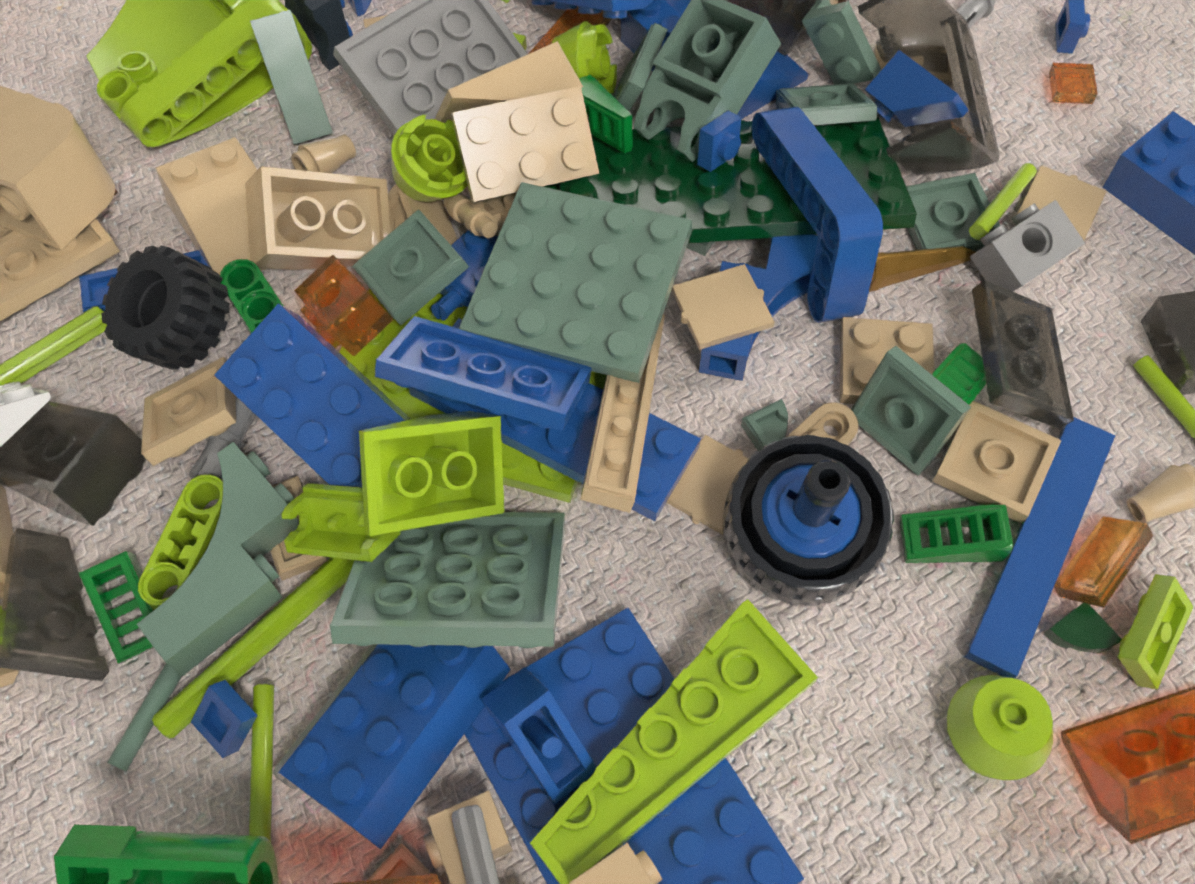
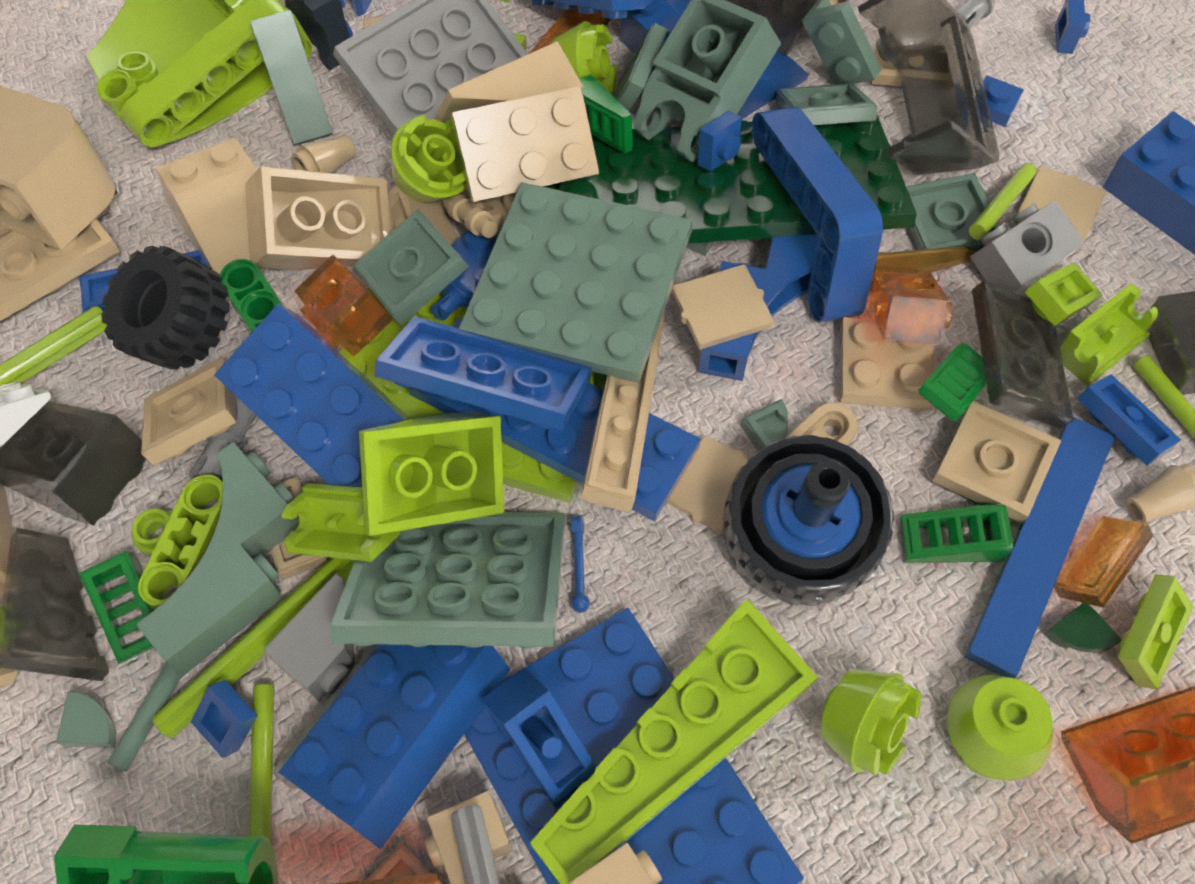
sand green tile [851,346,971,476] -> none
blue slope [865,50,969,127] -> none
clear orange tile [1049,62,1098,104] -> none
none -> sand green tile [56,691,116,748]
none -> lime plate [131,508,172,556]
none -> light grey slope [263,574,355,702]
none -> blue hinge [571,515,590,613]
none -> lime cone [821,669,921,776]
none -> clear orange brick [869,266,953,345]
none -> blue plate [968,75,1024,127]
none -> lime plate [1025,262,1103,326]
none -> lime hinge [1054,283,1158,387]
none -> blue plate [1077,374,1181,466]

